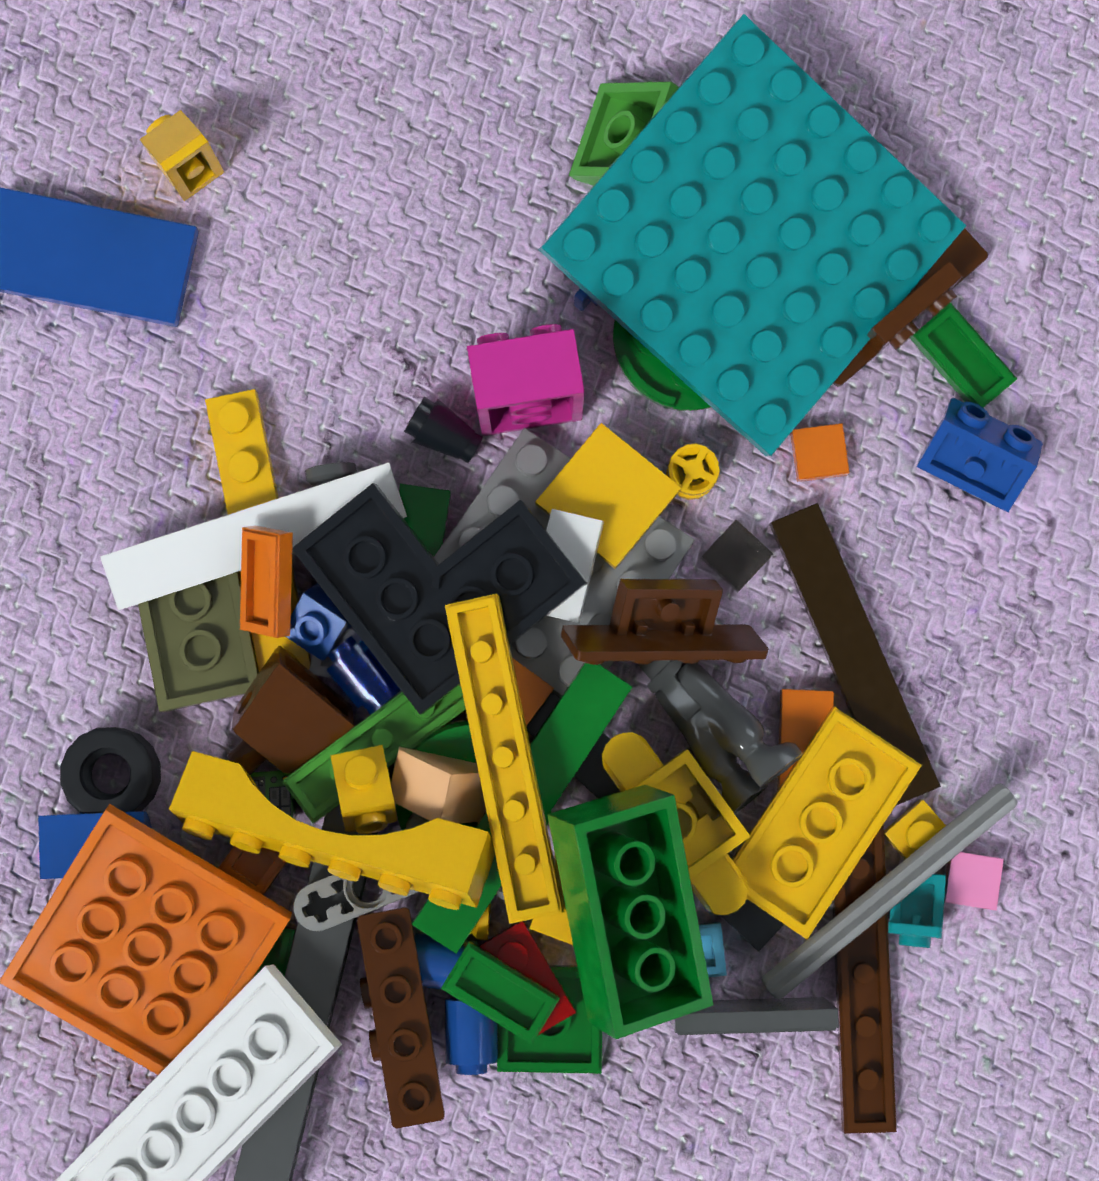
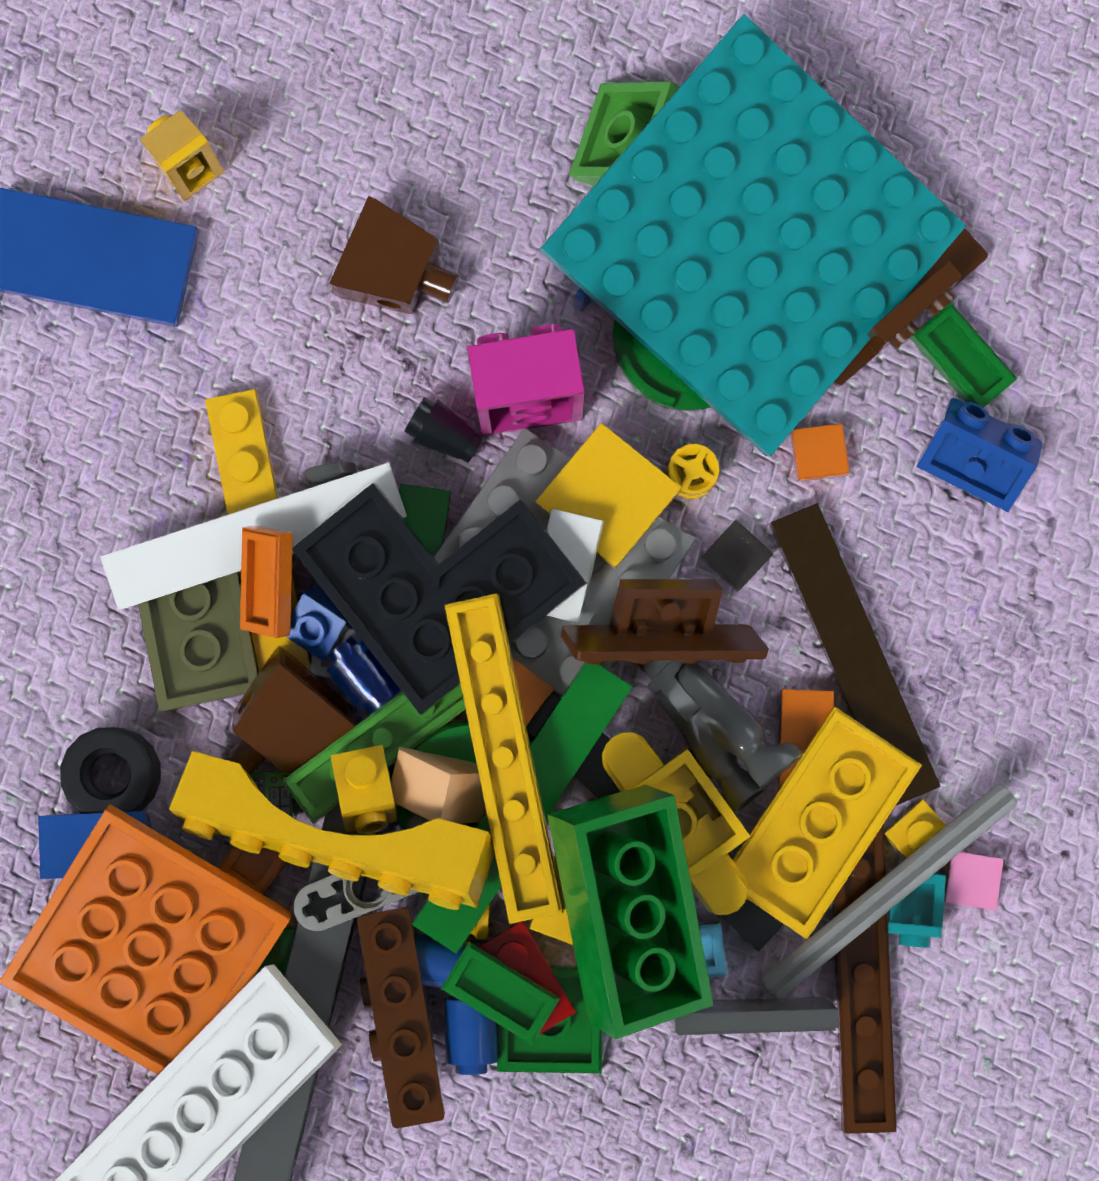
none -> reddish brown torso [329,196,460,314]

